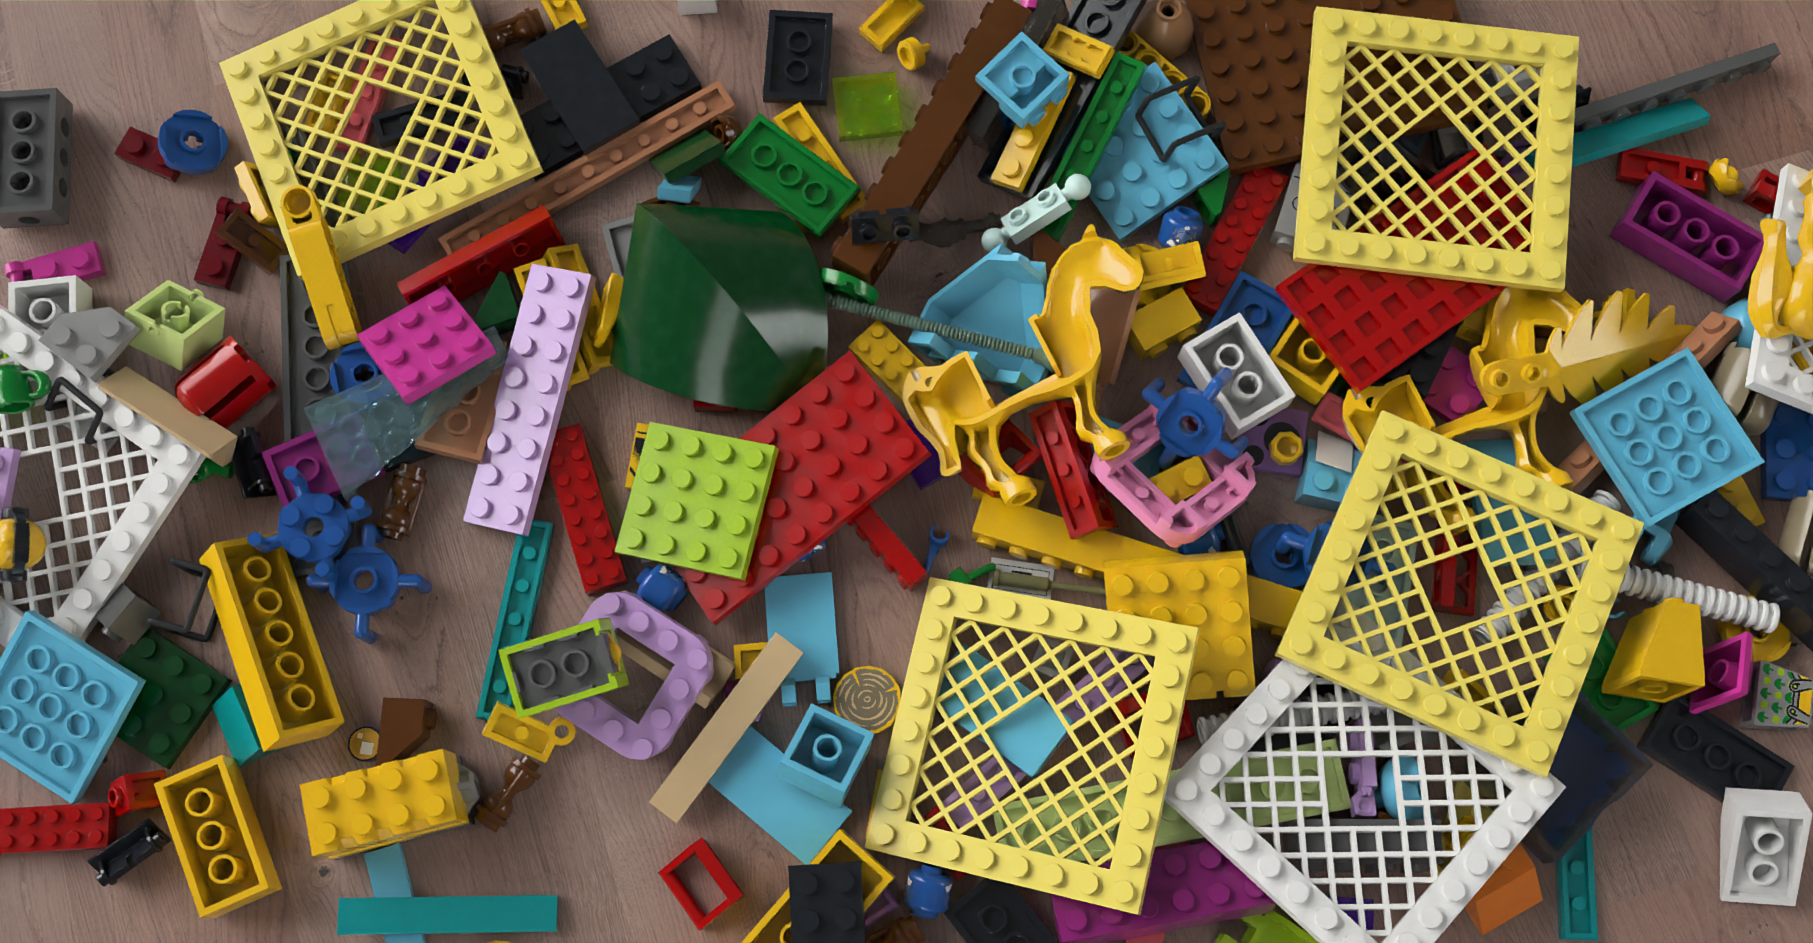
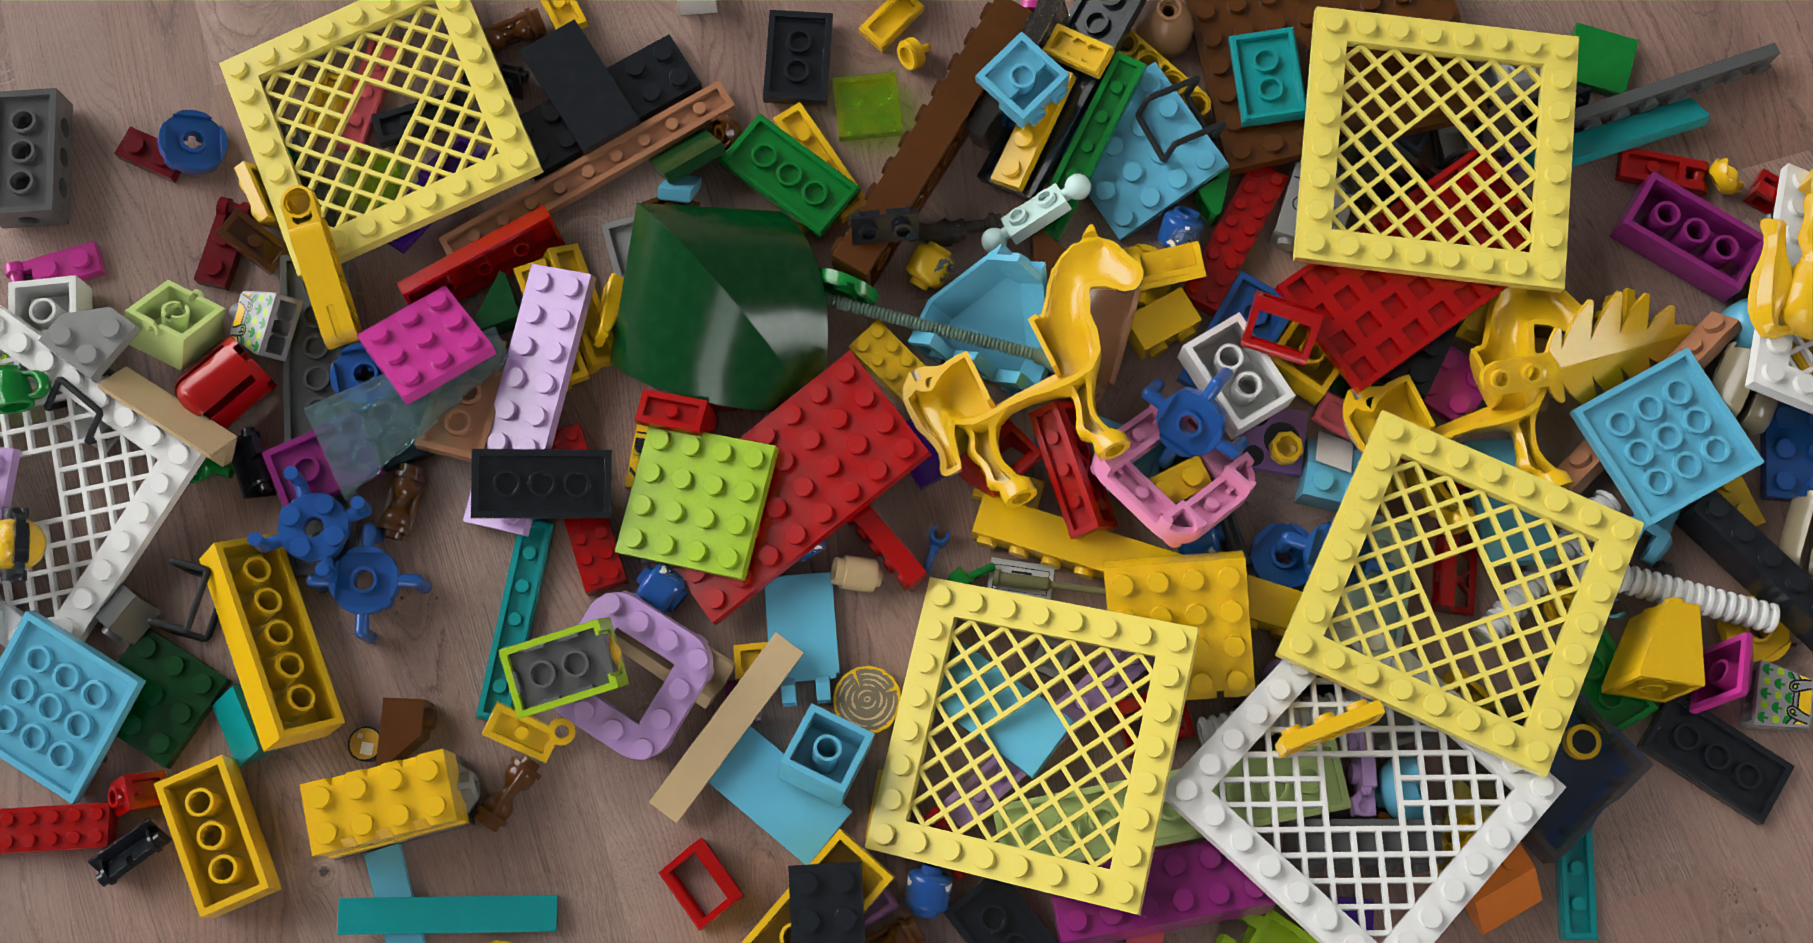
white slope [1720,787,1812,906] -> none
none -> light grey torso [229,291,304,362]
none -> black plate [471,449,612,519]
none -> red tile [634,389,718,437]
none -> tan brick [830,555,883,593]
none -> yellow head [905,240,954,291]
none -> teal tile [1228,27,1306,128]
none -> red tile [1239,290,1324,366]
none -> yellow plate [1275,699,1385,759]
none -> tile [1562,724,1602,760]
none -> green tile [1571,22,1639,97]

